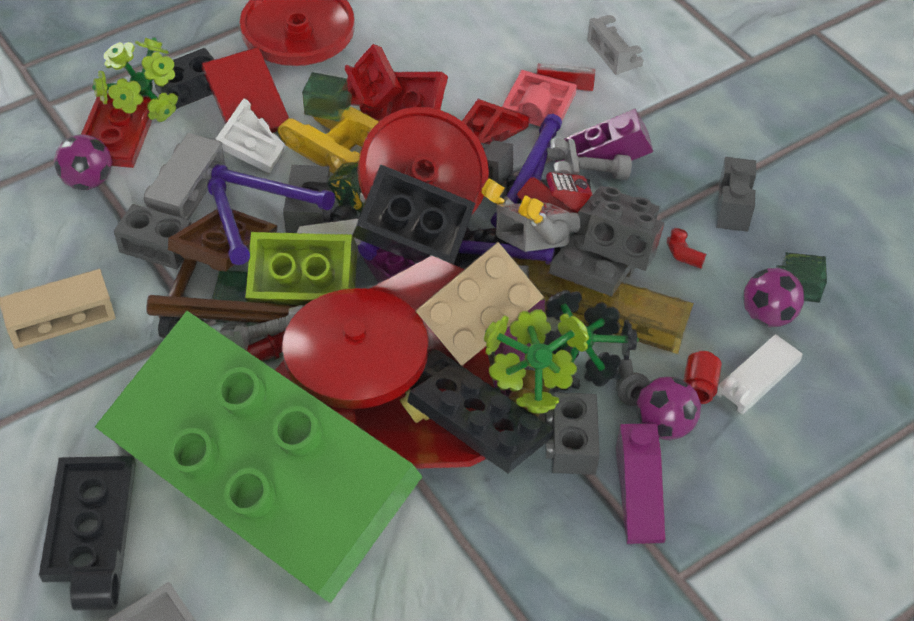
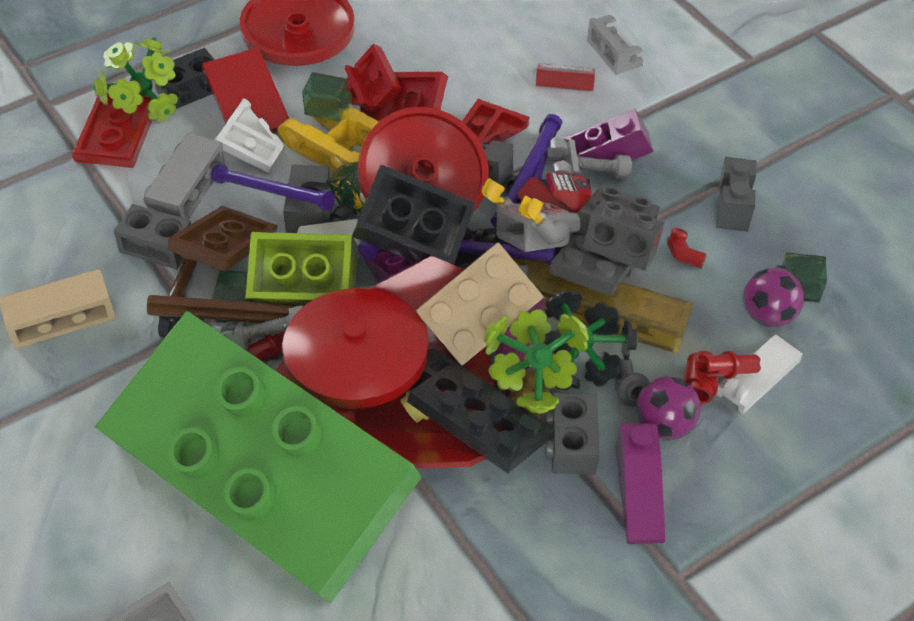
black hinge [39,456,136,611] -> none
magenta piece [54,134,112,190] -> none
dark purple bar [207,177,250,265] -> none
coral plate [502,70,577,126] -> none
none -> red axle [695,351,761,379]

